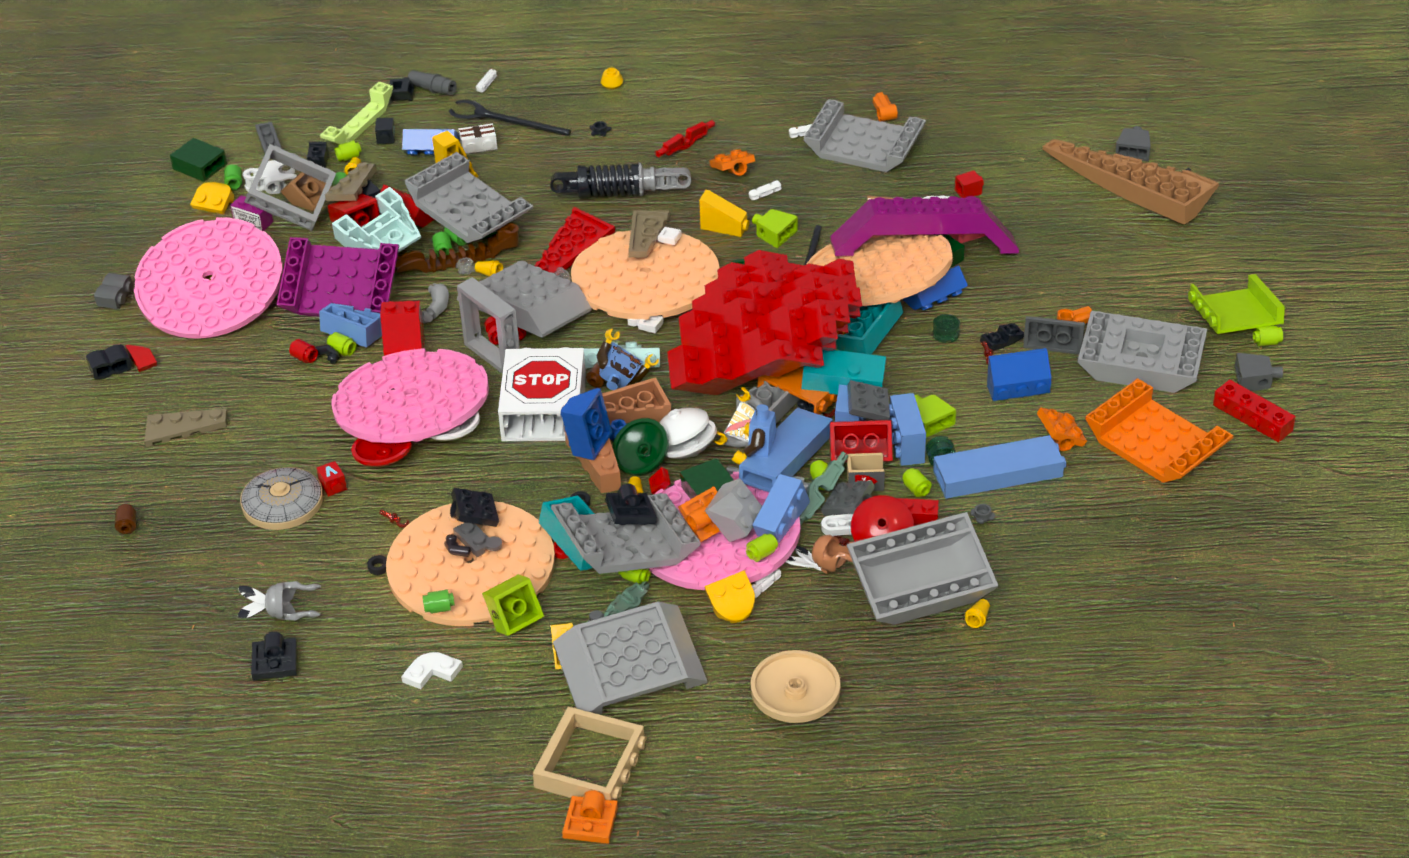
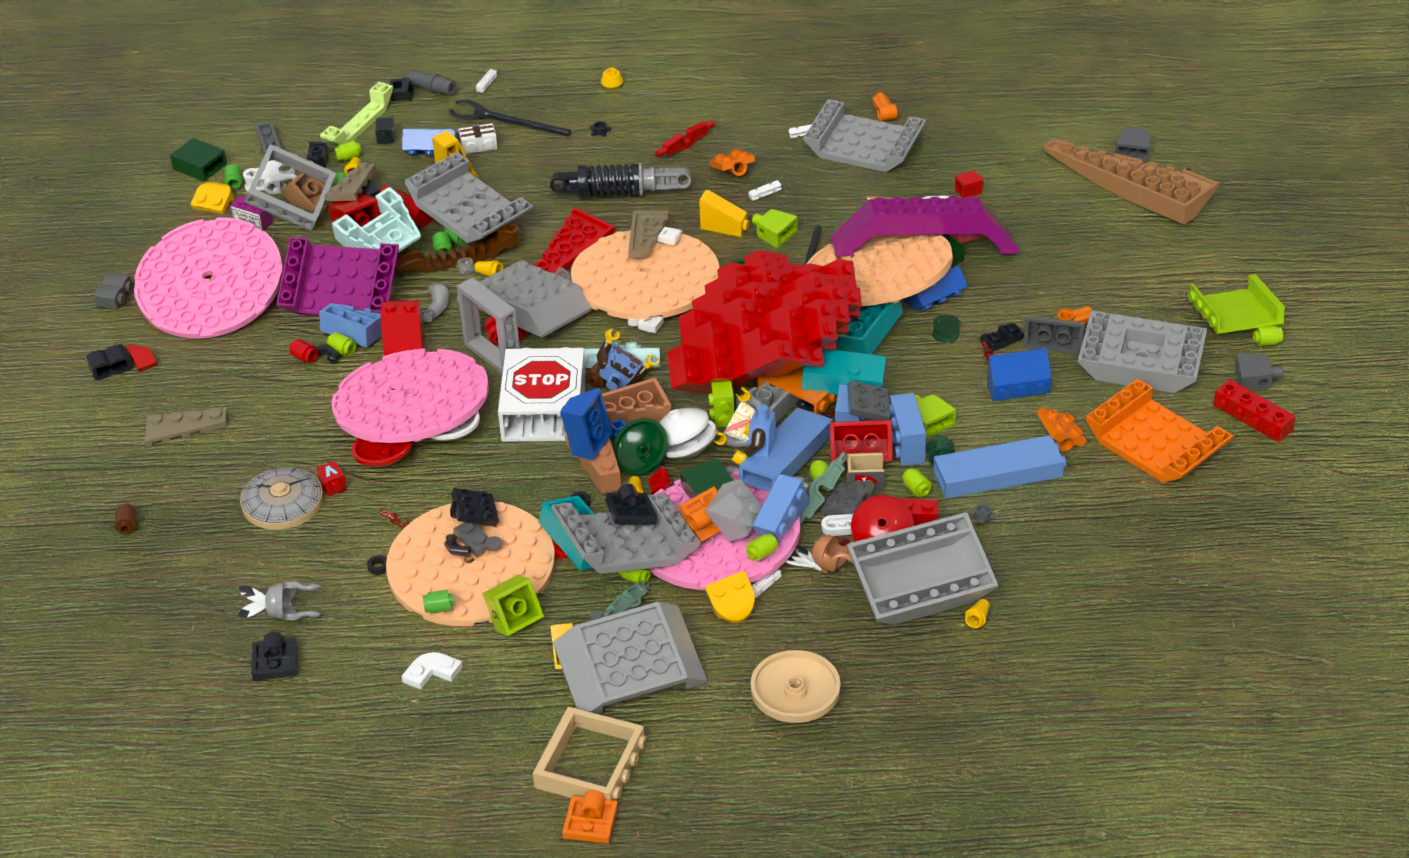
none -> lime brick [708,381,734,428]

